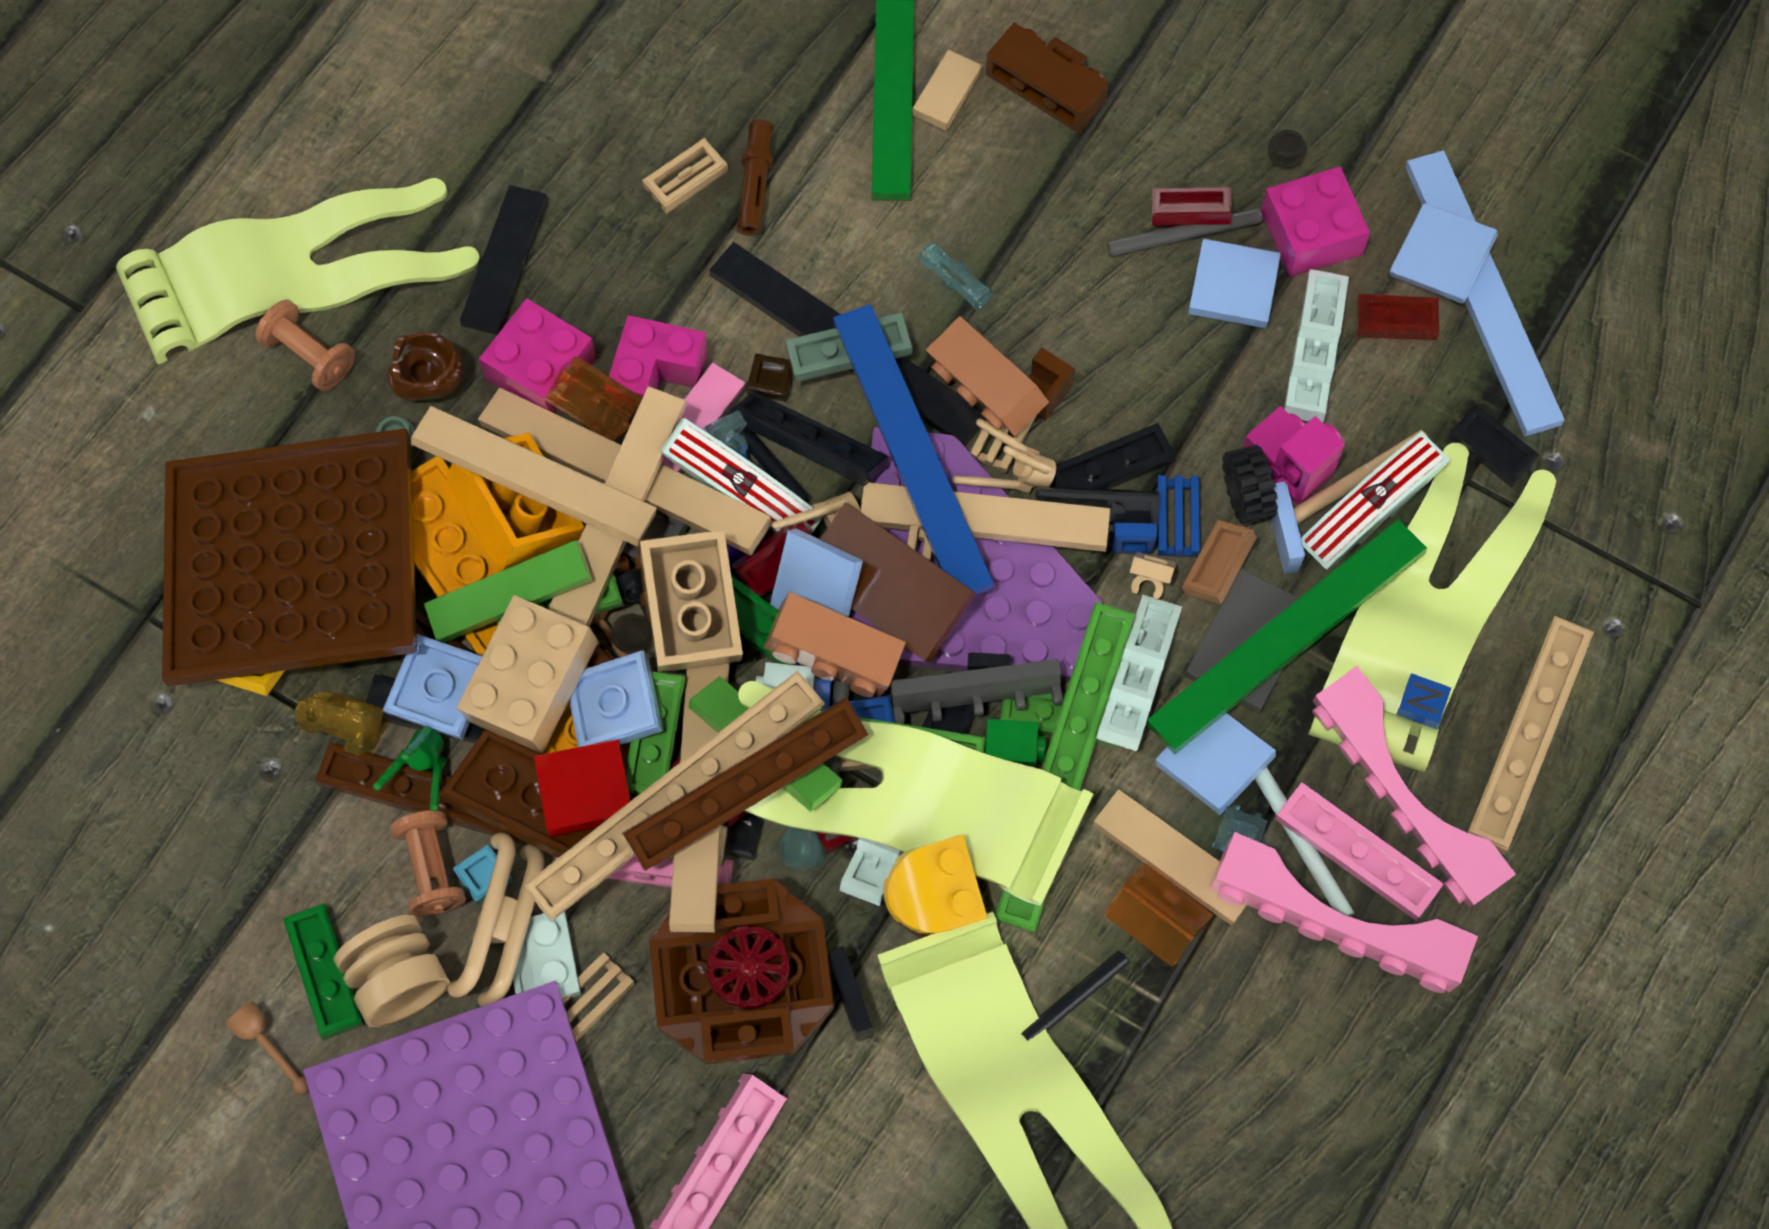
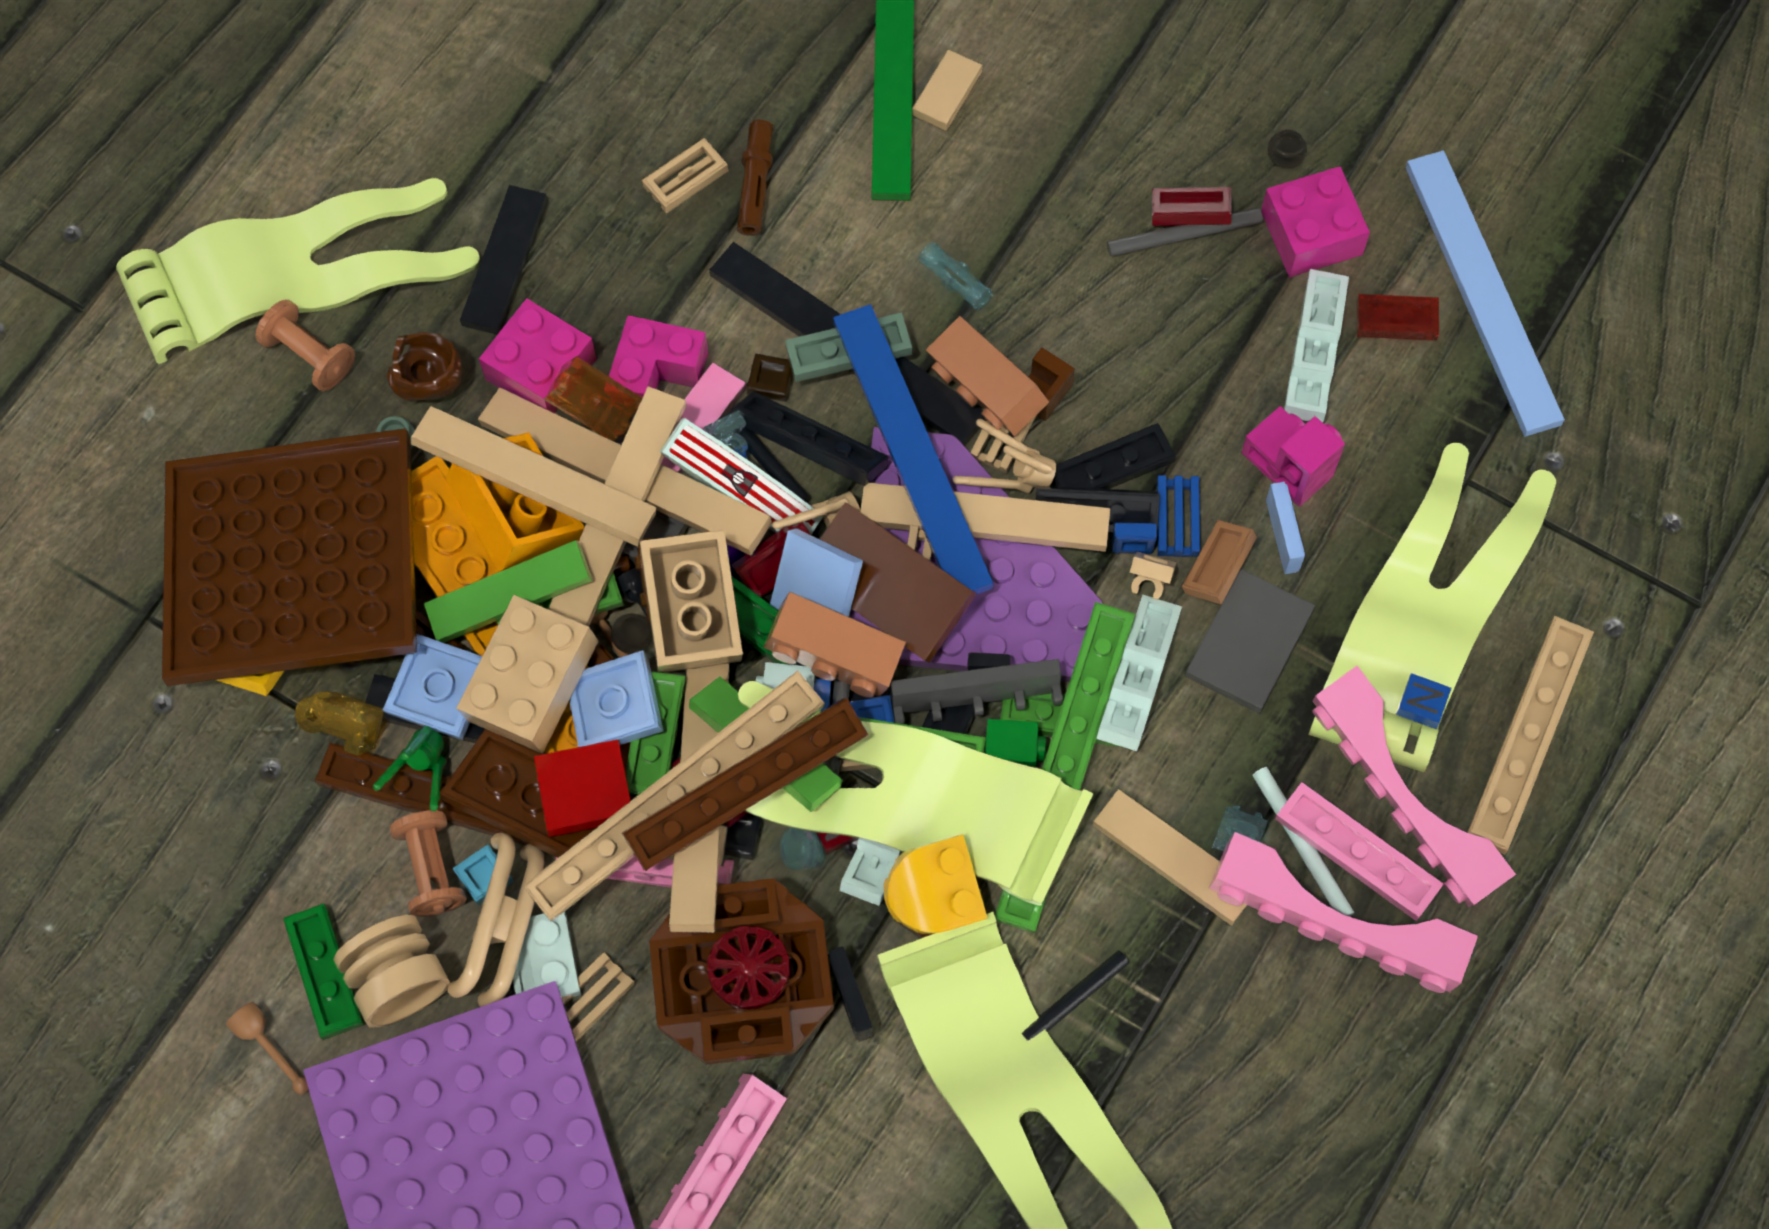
reddish brown piece [986,22,1109,134] -> none
clear orange panel [1105,863,1213,966] -> none
green tile [1147,519,1427,755] -> none
light blue tile [1155,713,1276,815] -> none
light blue tile [1188,239,1281,328] -> none
black tyre [1222,445,1278,524] -> none
tan bar [1293,430,1428,525] -> none
slope [1301,431,1451,572] -> none
light blue tile [1390,203,1498,304] -> none
black tile [1449,404,1540,488] -> none

